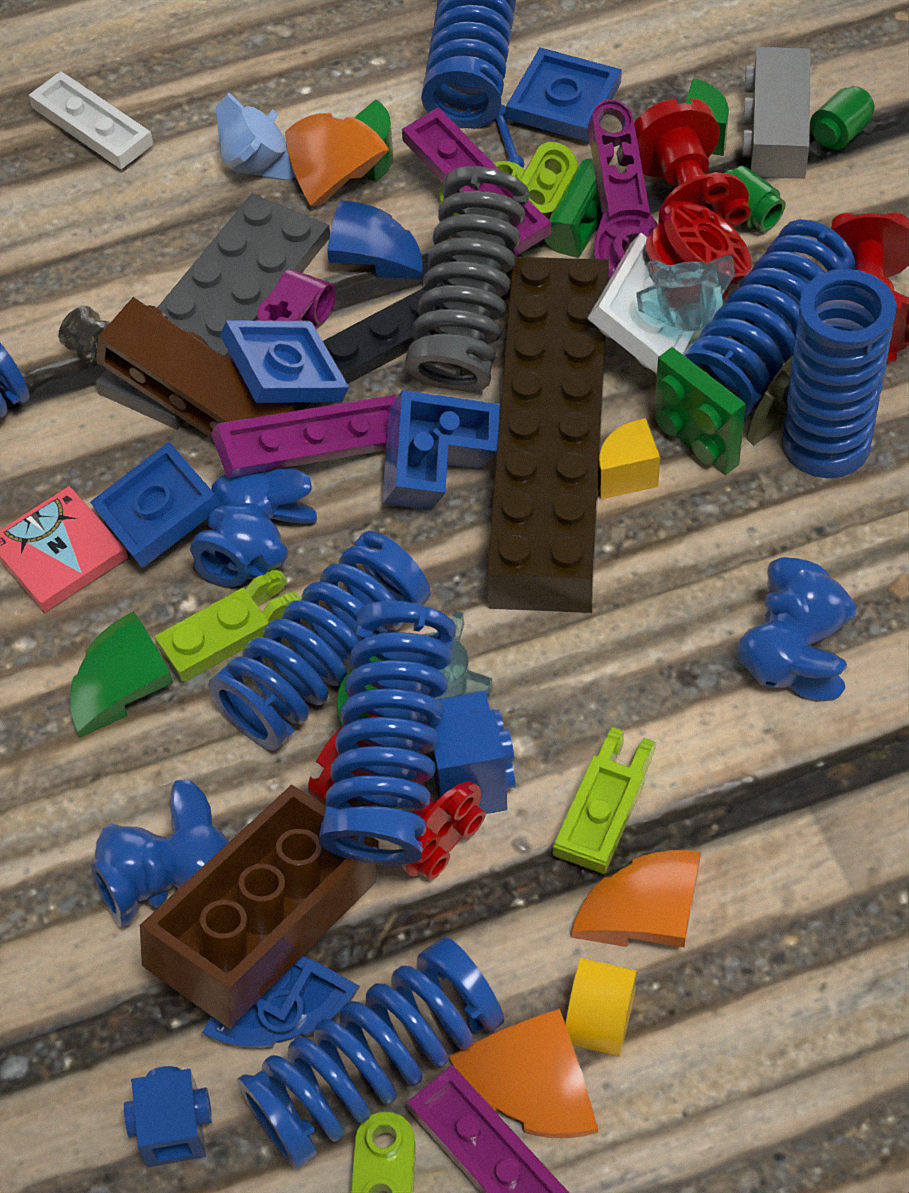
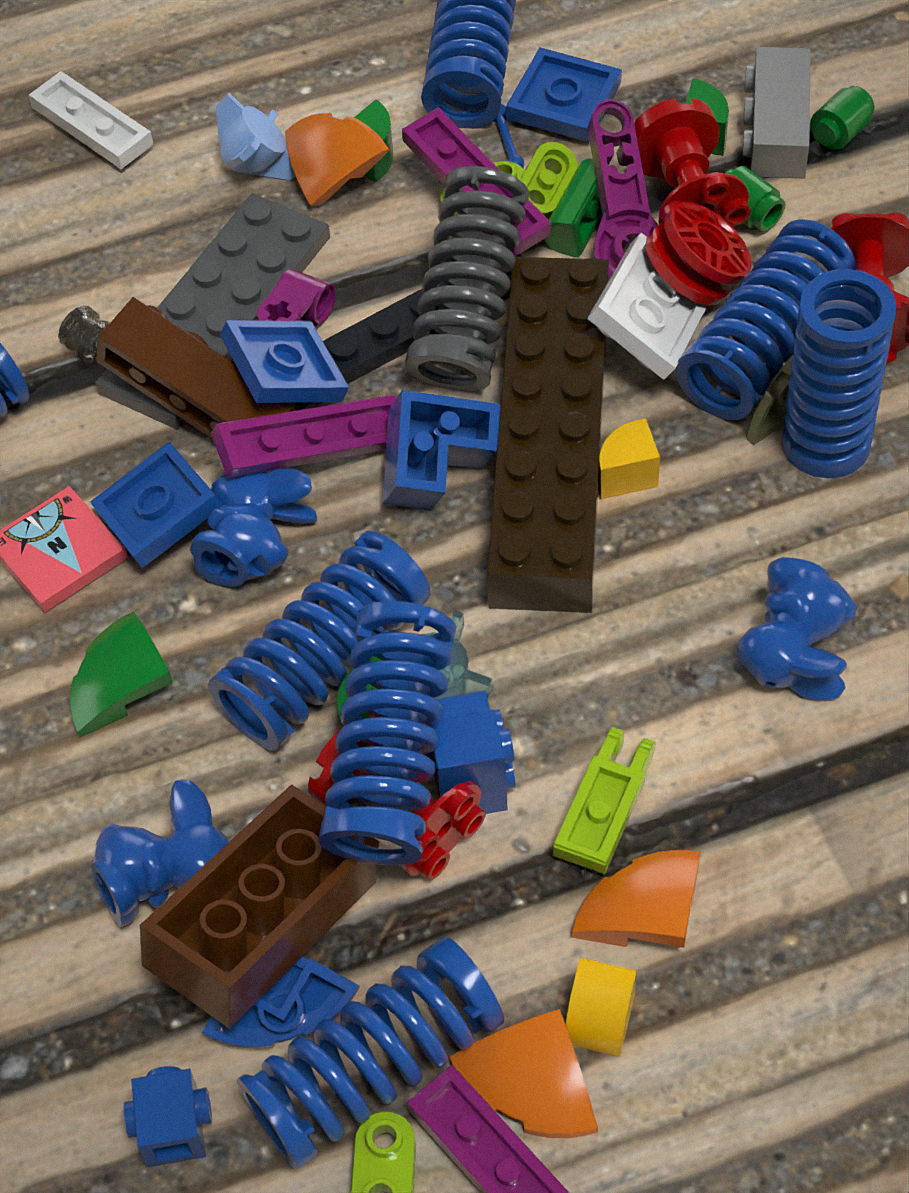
lime hinge [154,569,301,682] -> none
blue brick [327,200,423,279] -> none
clear light blue piece [636,254,735,331] -> none
green plate [655,347,746,476] -> none

